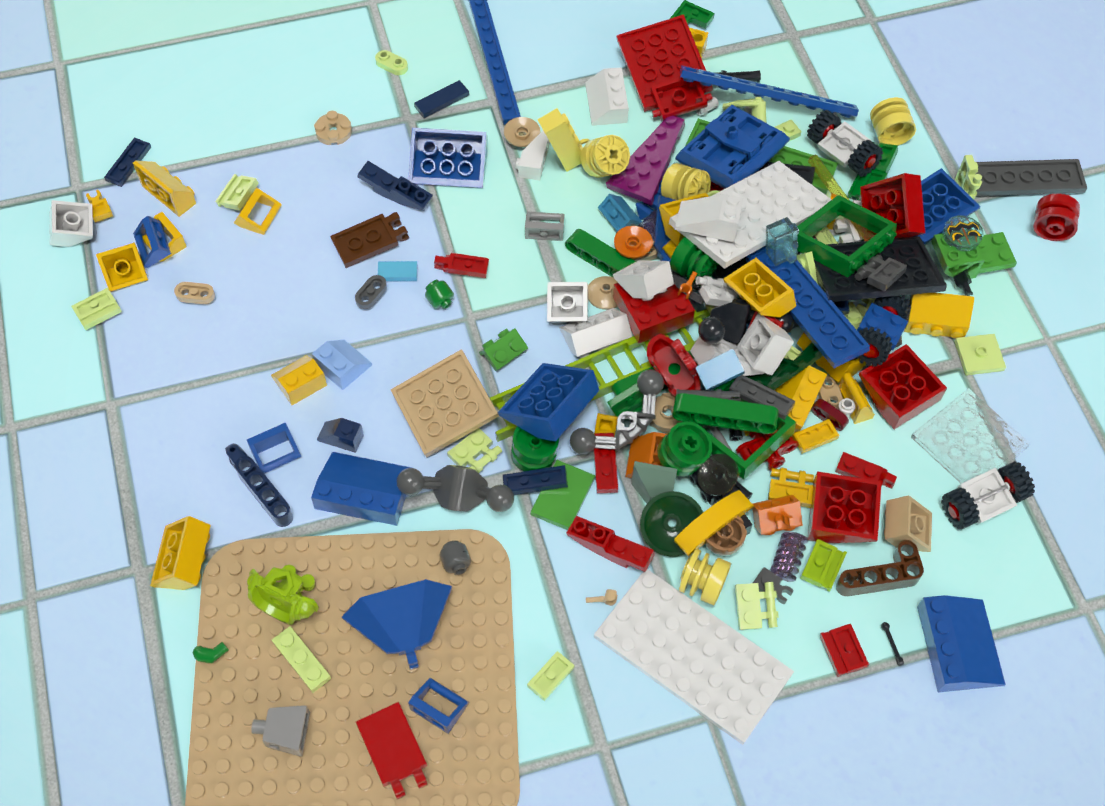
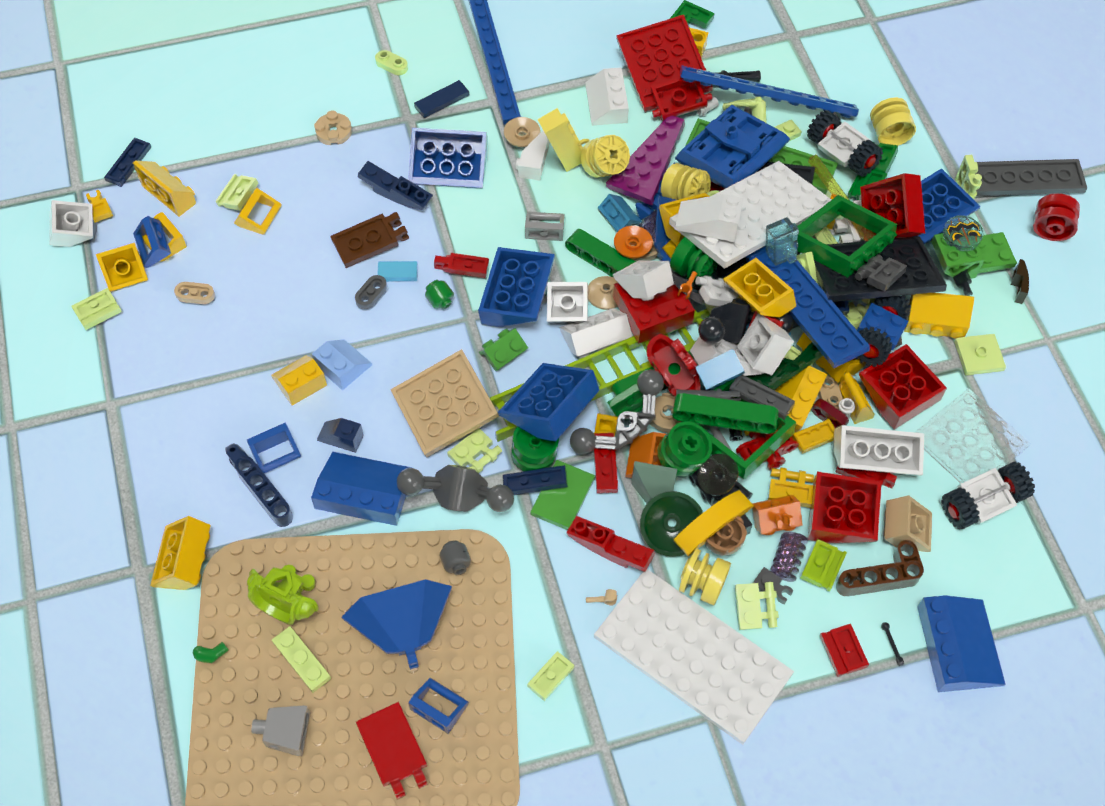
none -> blue slope [478,247,555,327]
none -> white slope [833,425,924,476]
none -> dark brown slope [1010,259,1029,304]

